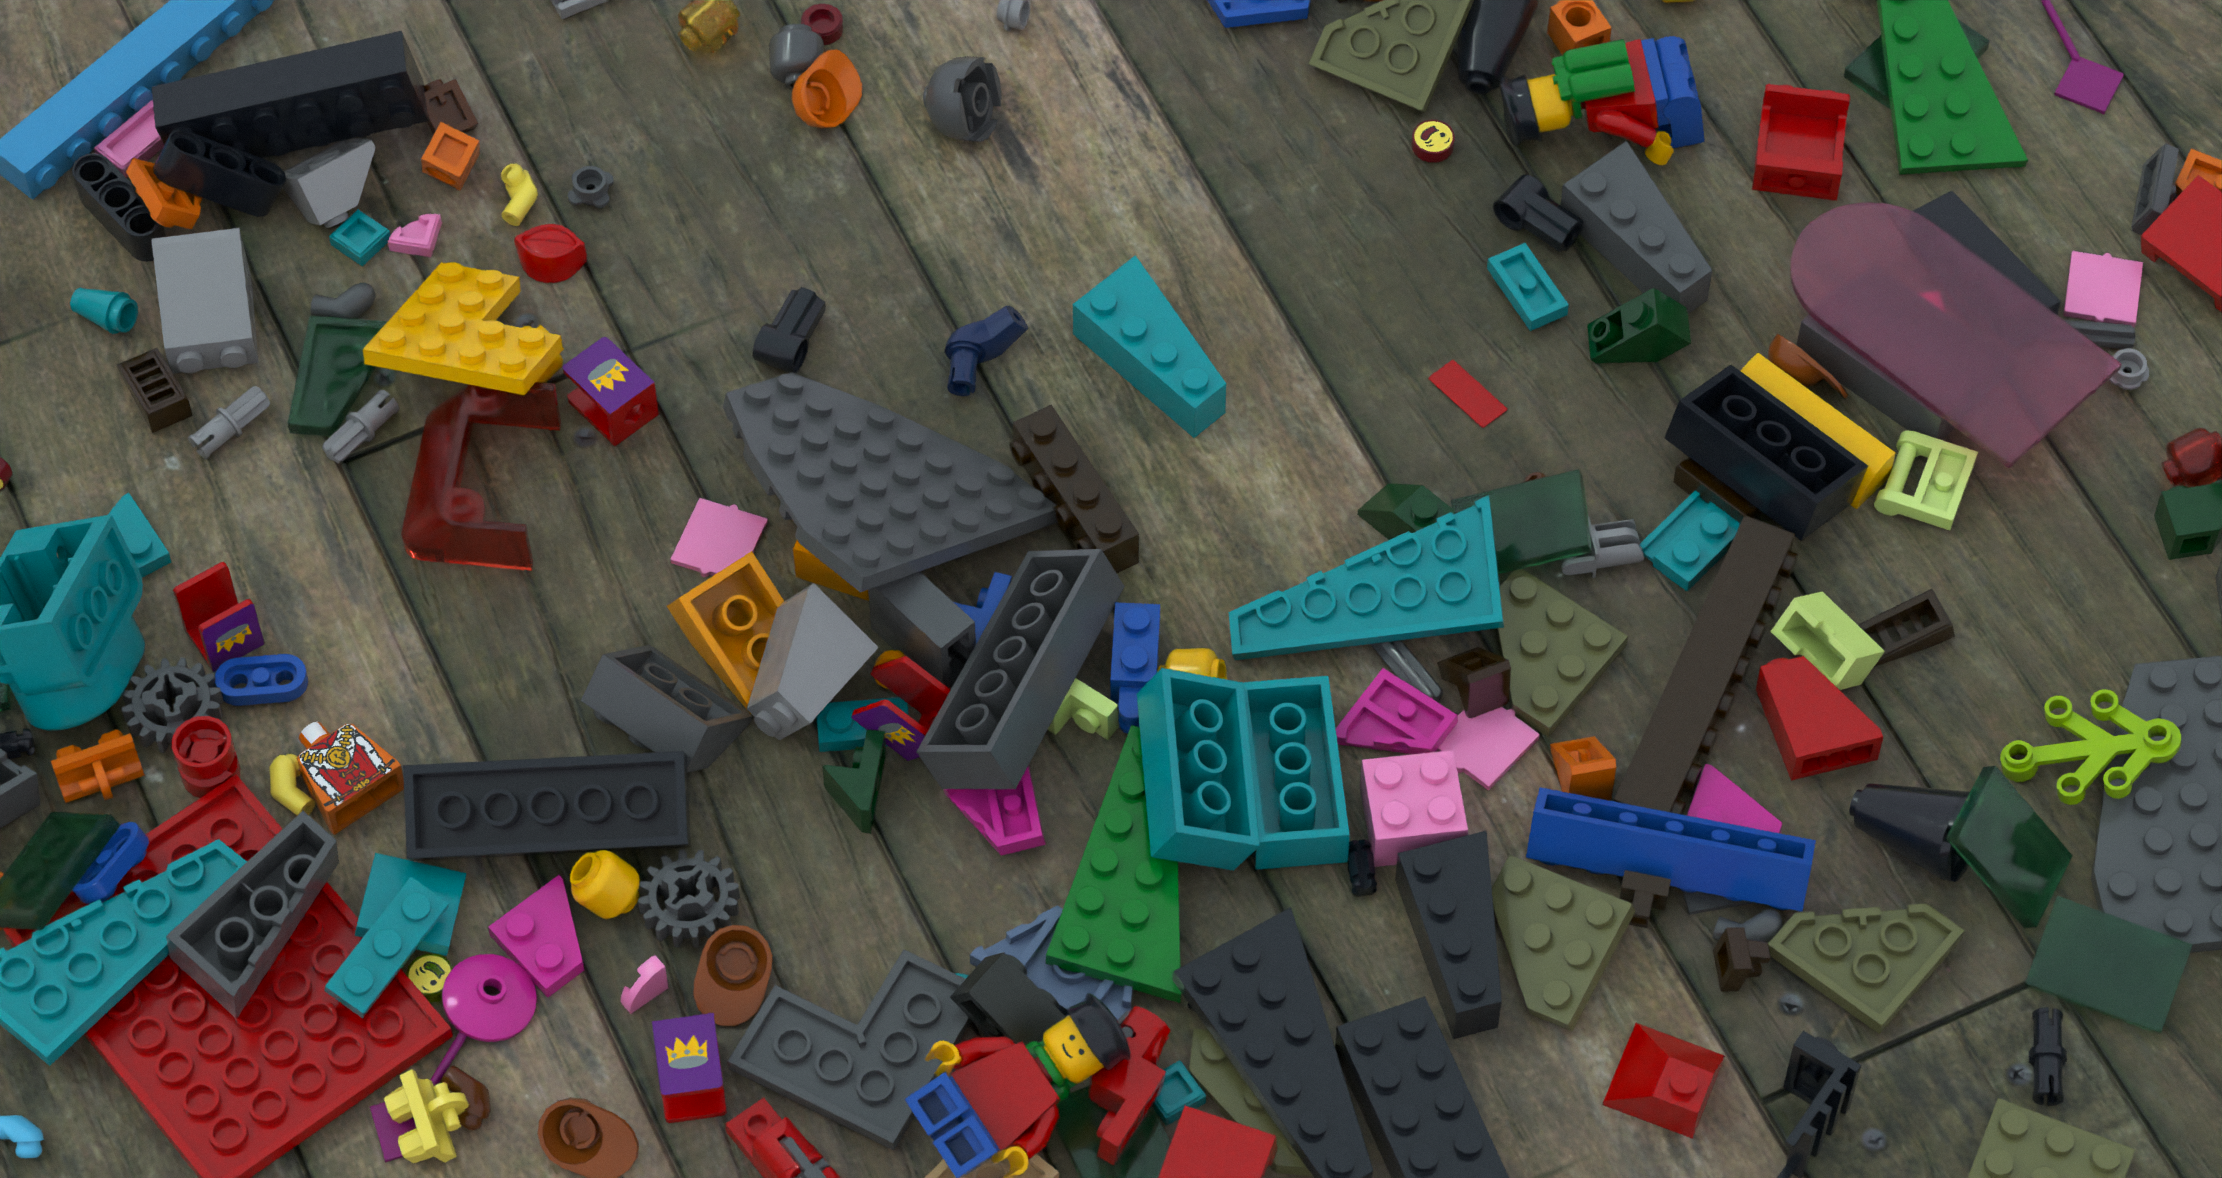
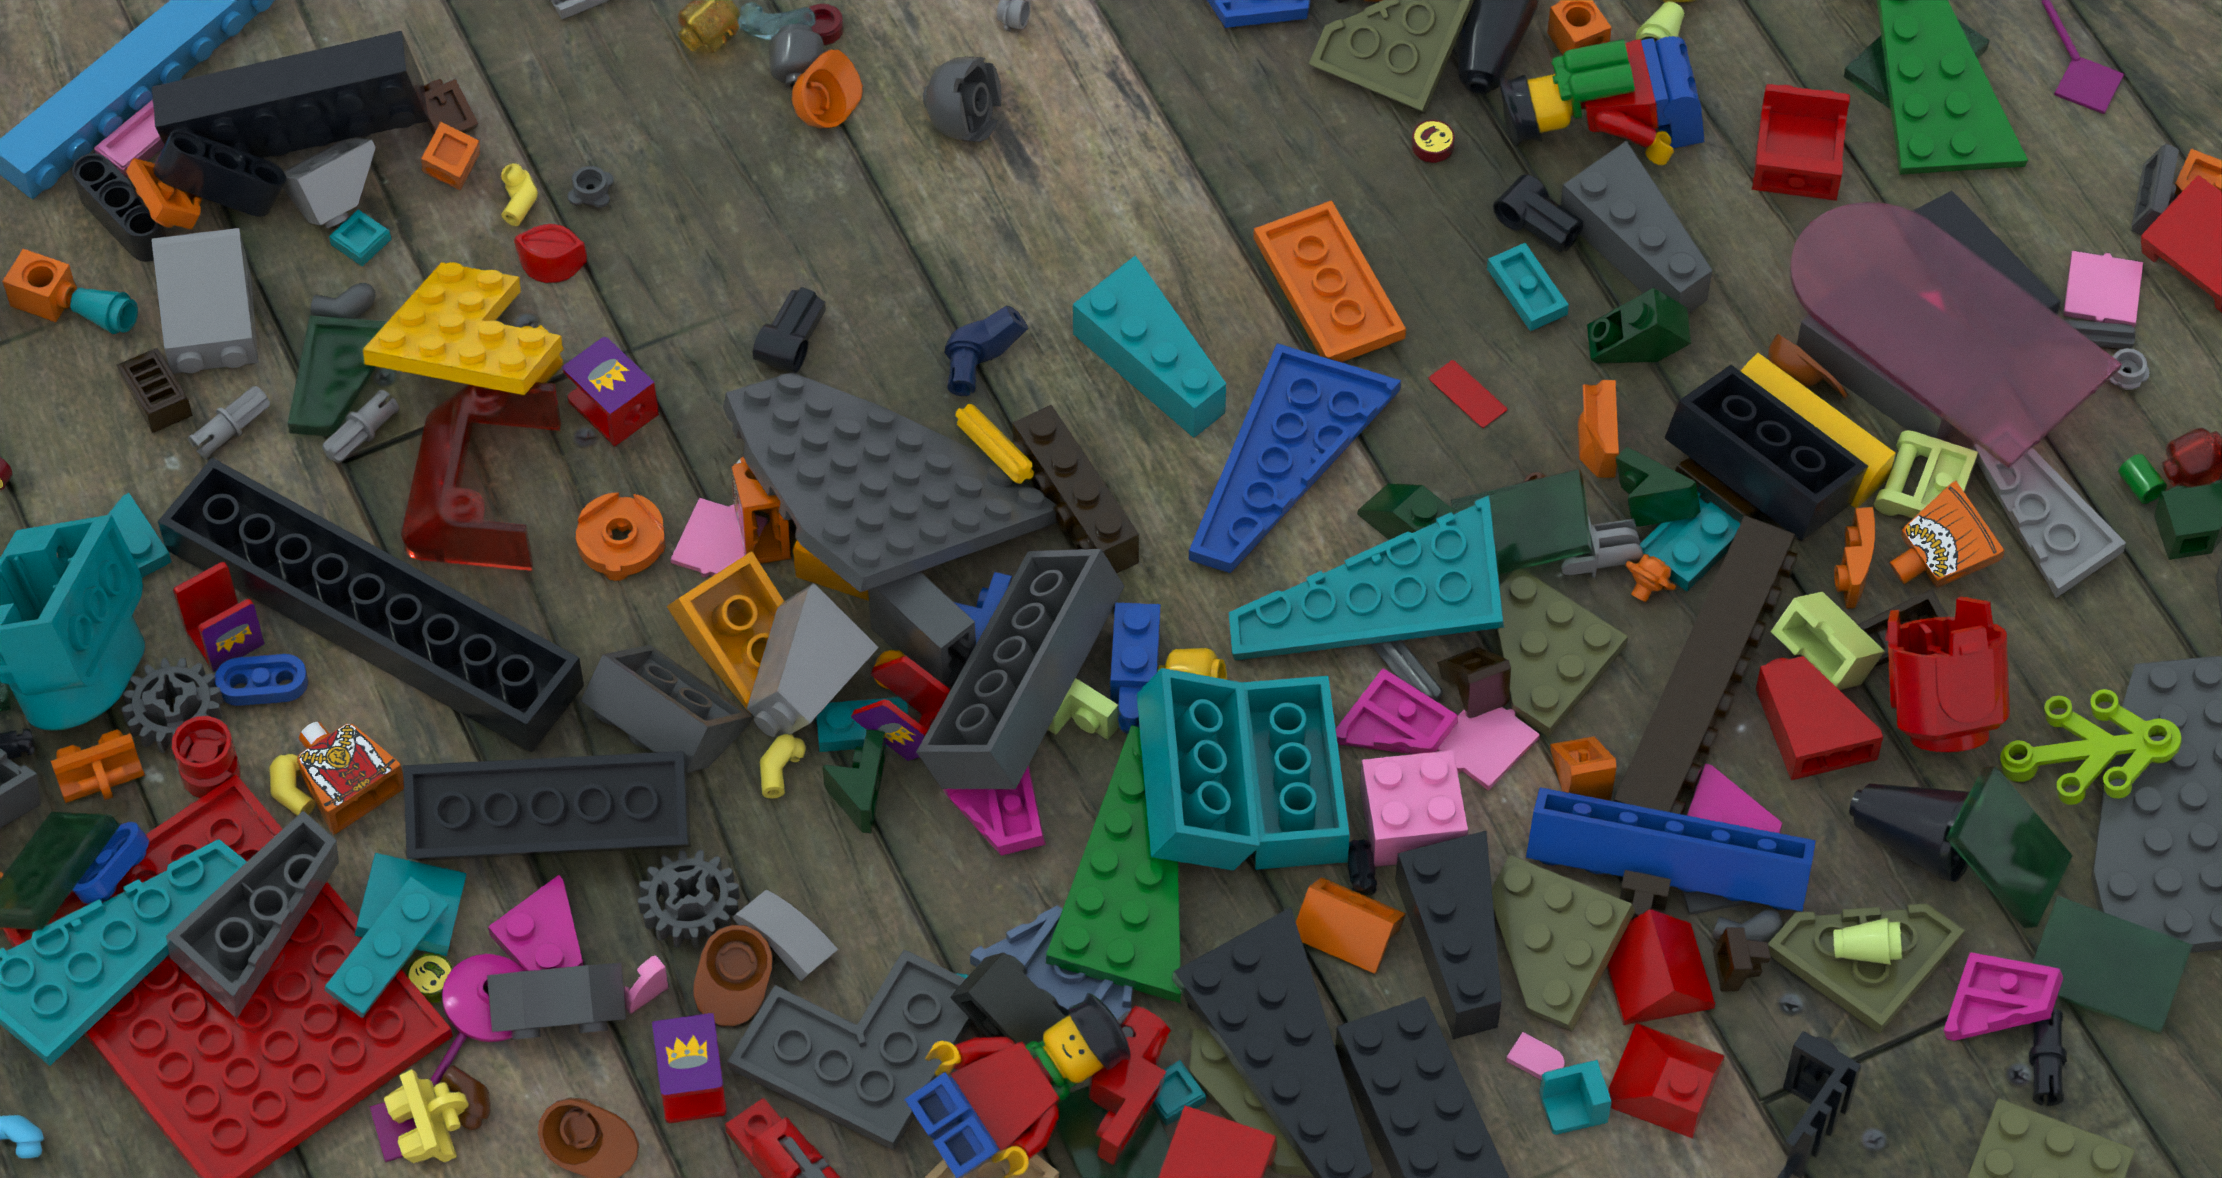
bright pink tile [388,214,442,257] -> none
yellow head [570,850,640,919] -> none
none -> orange brick [2,249,77,322]
none -> black brick [158,458,584,752]
none -> dark grey brick [487,963,626,1040]
none -> orange plate [576,492,666,581]
none -> orange torso [731,456,791,564]
none -> light grey slope [732,889,838,982]
none -> clear light blue arm [737,2,816,40]
none -> light yellow arm [760,734,806,799]
none -> yellow axle [955,404,1034,484]
none -> blue wing [1189,343,1401,573]
none -> orange plate [1253,200,1406,362]
none -> orange panel [1296,877,1406,974]
none -> bright pink piece [1506,1032,1564,1080]
none -> teal panel [1539,1060,1612,1135]
none -> orange slope [1578,380,1619,478]
none -> red slope [1606,909,1715,1026]
none -> dark green slope [1615,447,1701,527]
none -> orange plant [1625,554,1676,603]
none -> yellowish green cone [1636,2,1684,42]
none -> yellowish green cone [1833,918,1902,965]
none -> orange slope [1834,507,1875,609]
none -> red piece [1885,596,2010,752]
none -> orange torso [1889,481,2004,587]
none -> dark pink wing [1943,952,2063,1041]
none -> light grey wing [1973,422,2126,598]
none -> green hinge [2118,454,2167,504]

